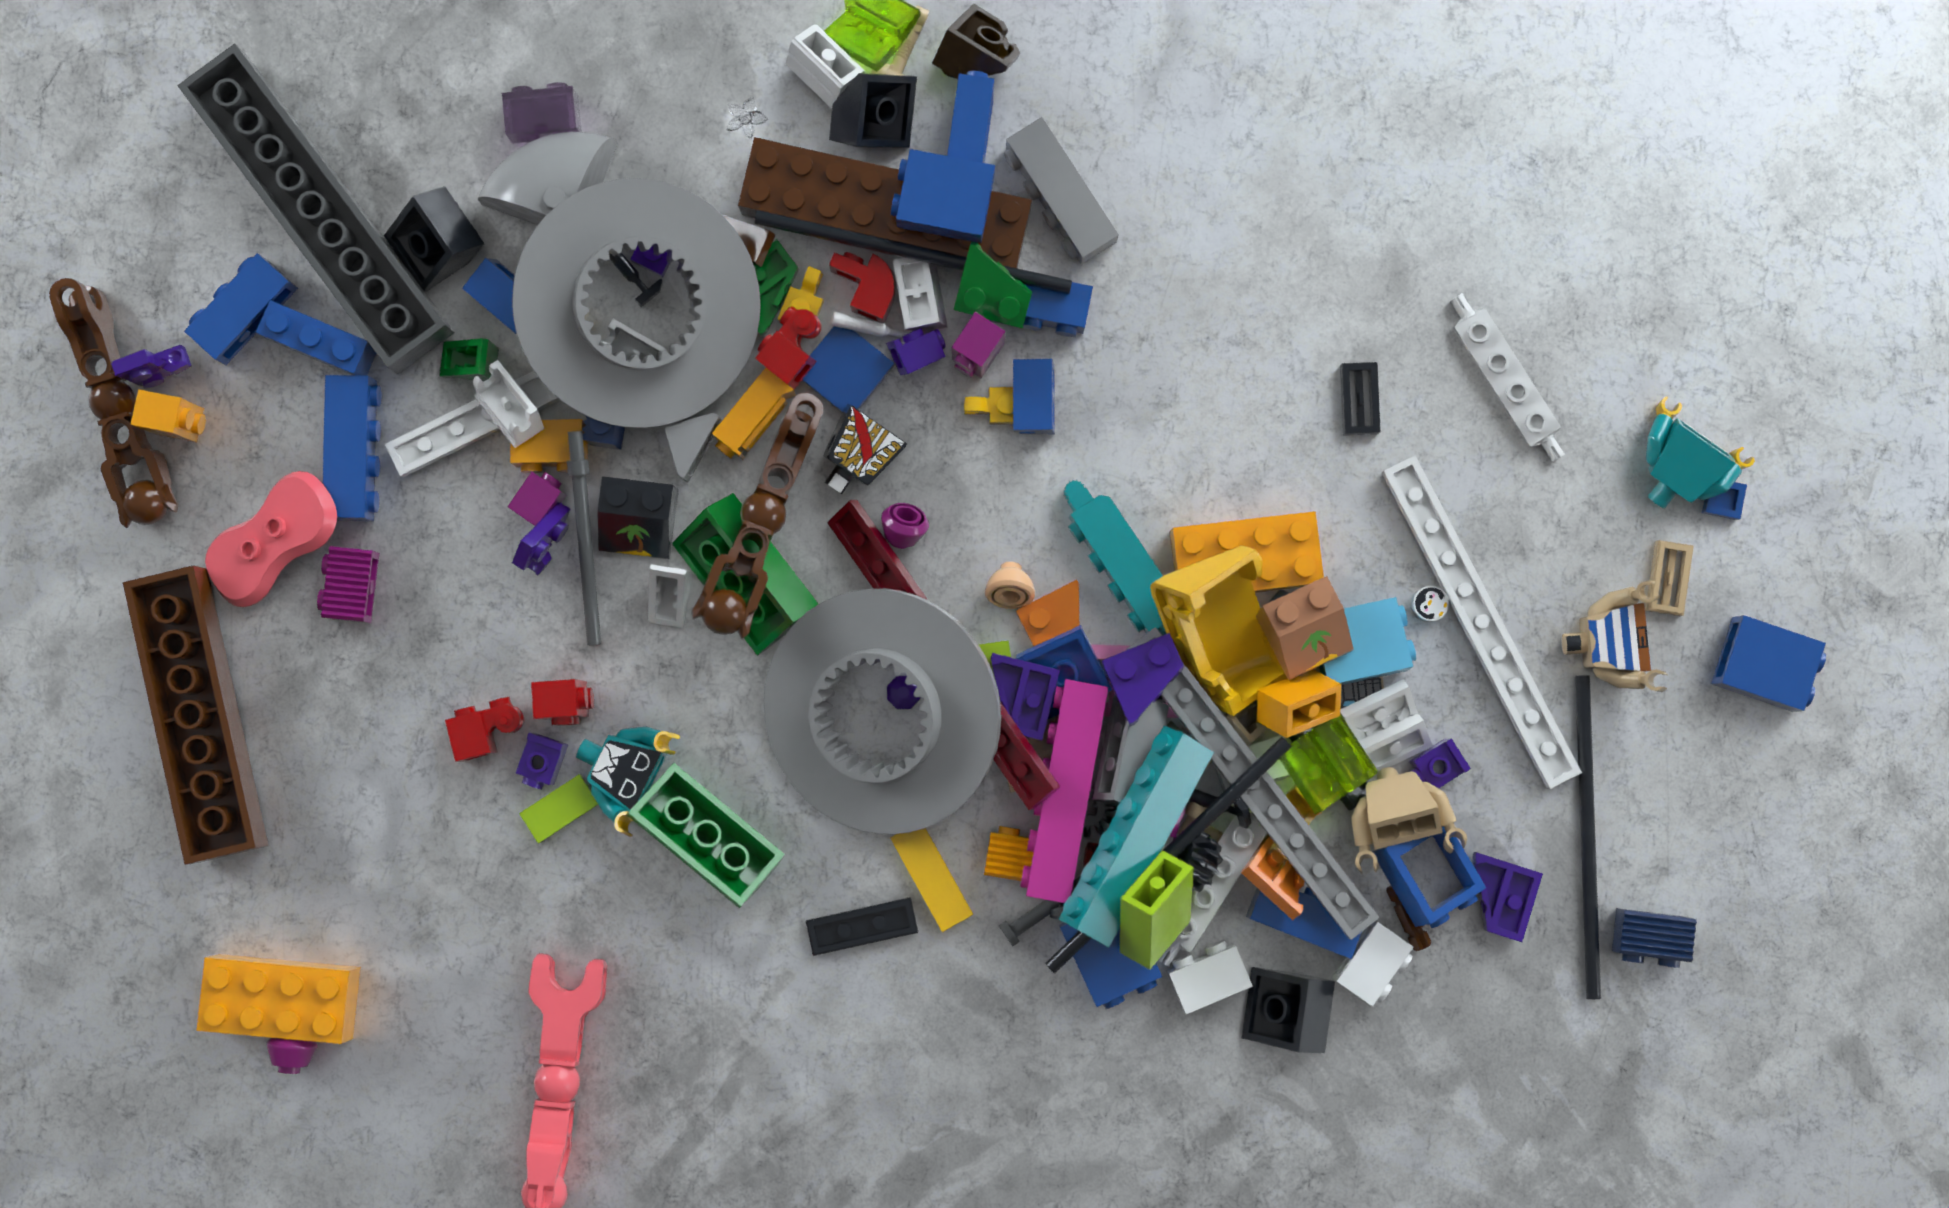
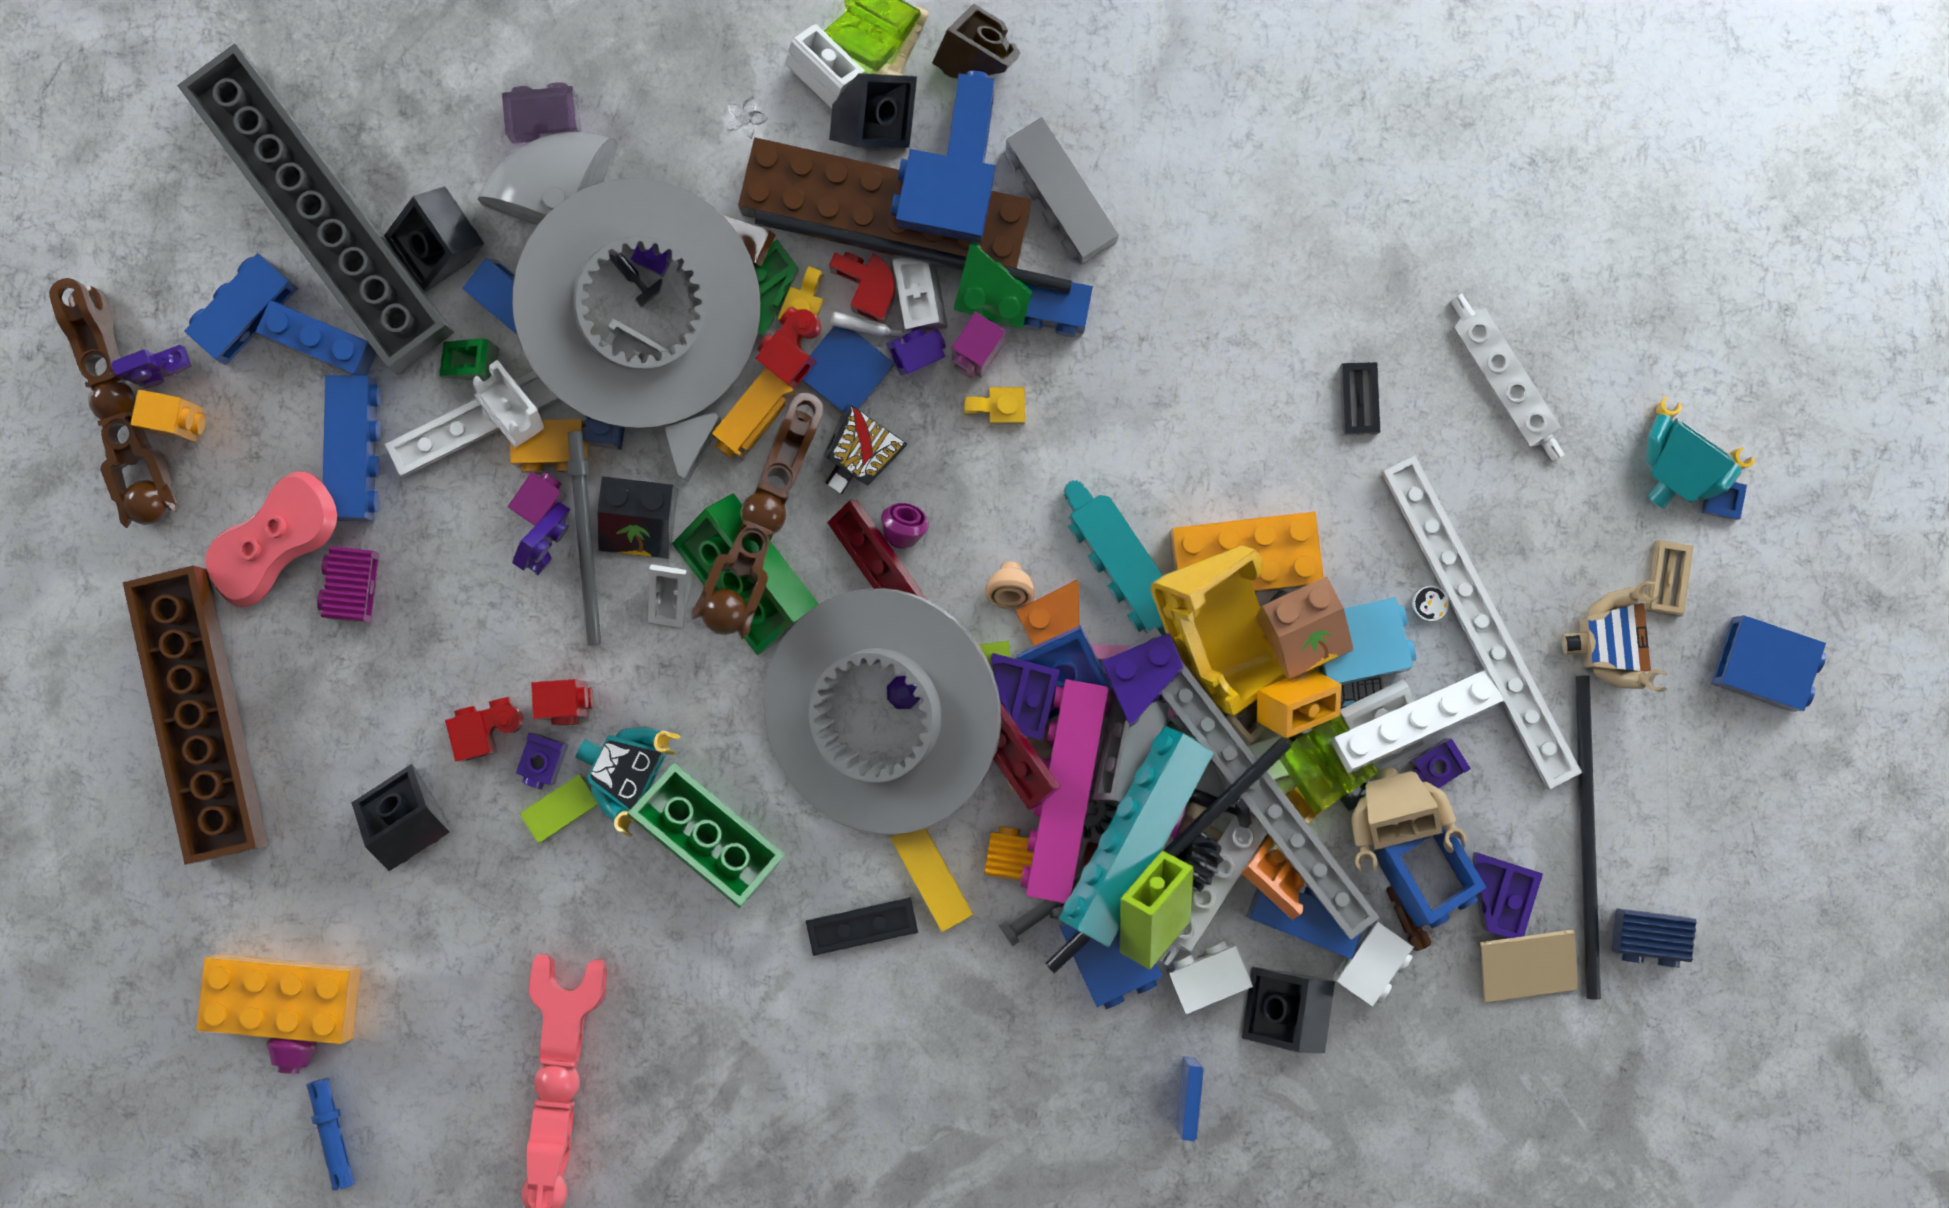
blue hinge [1013,359,1055,434] -> none
none -> blue pin [306,1078,355,1191]
none -> black slope [351,764,450,871]
none -> blue tile [1176,1056,1204,1141]
none -> white plate [1331,670,1504,773]
none -> tan piece [1480,929,1578,1003]

